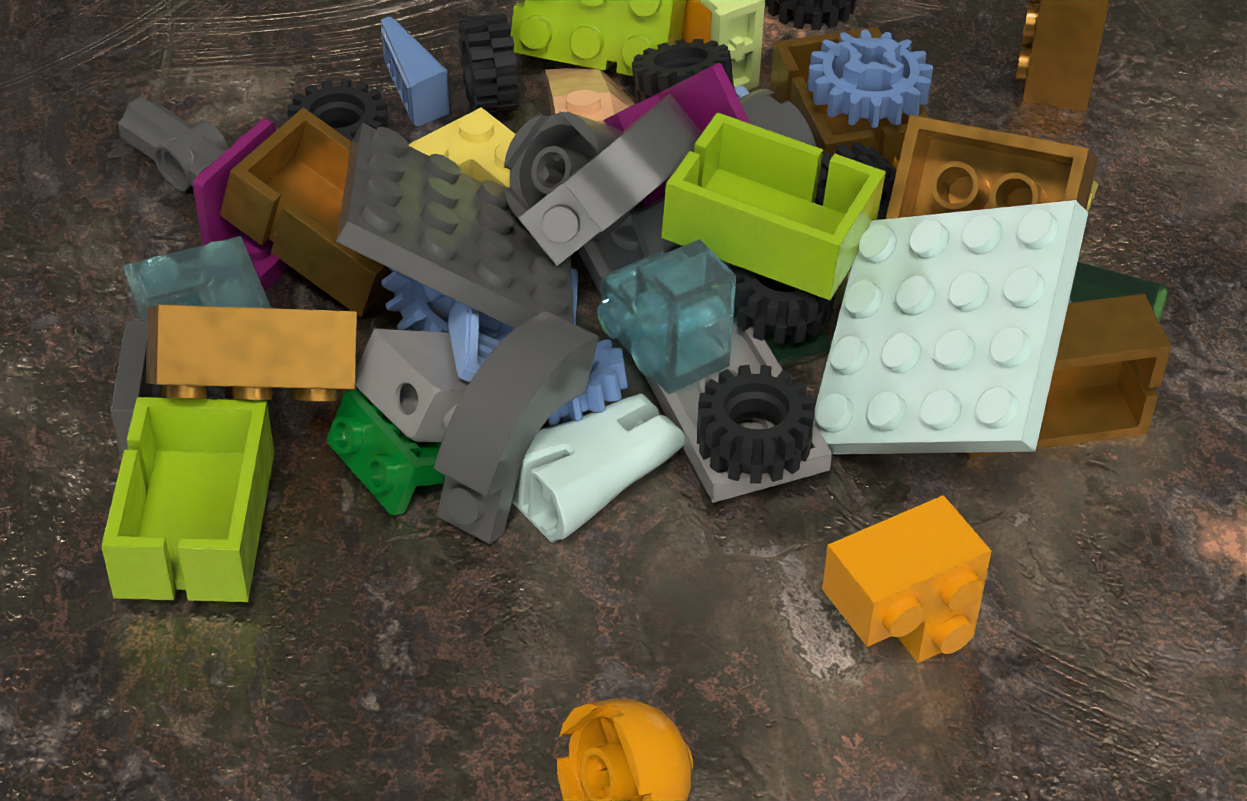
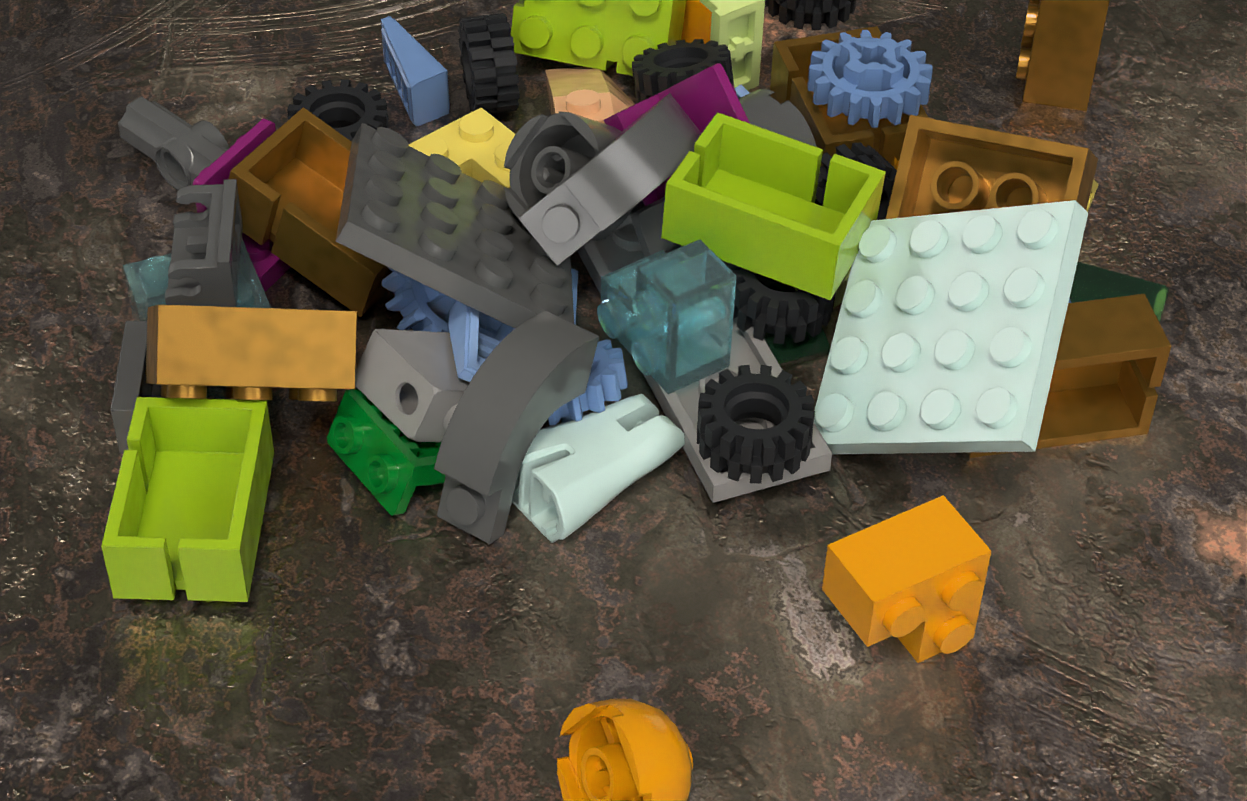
none -> dark grey hinge [165,179,243,307]

